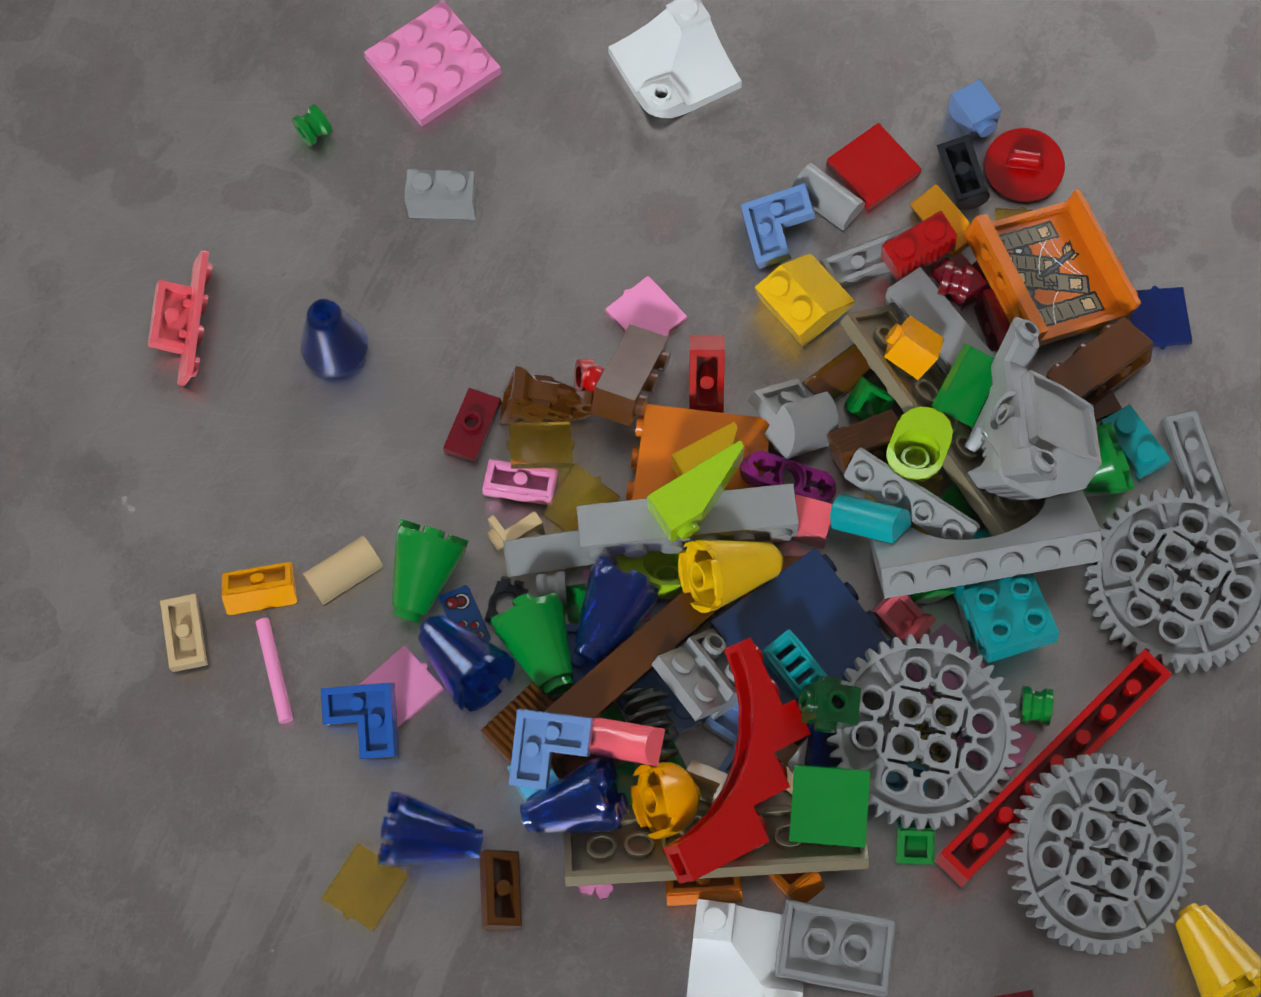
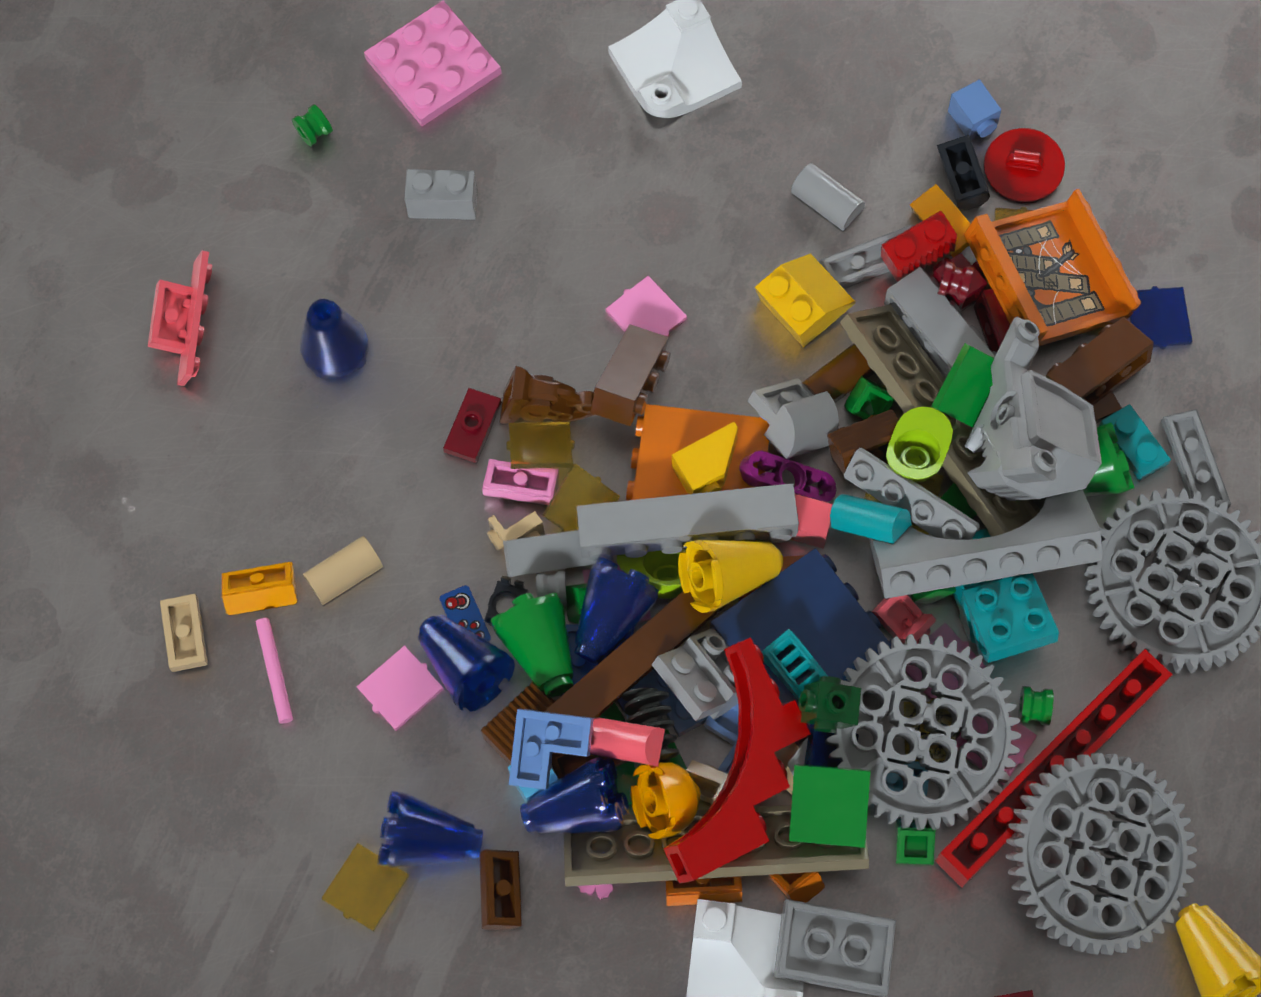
blue plate [321,683,399,759] -> none
green cone [392,519,469,623] -> none
red plate [574,359,605,392] -> none
lime slope [647,440,744,543] -> none
red slope [689,335,725,413] -> none
medium blue plate [741,183,816,269] -> none
red tile [826,122,921,211] -> none
light orange brick [884,315,944,380] -> none

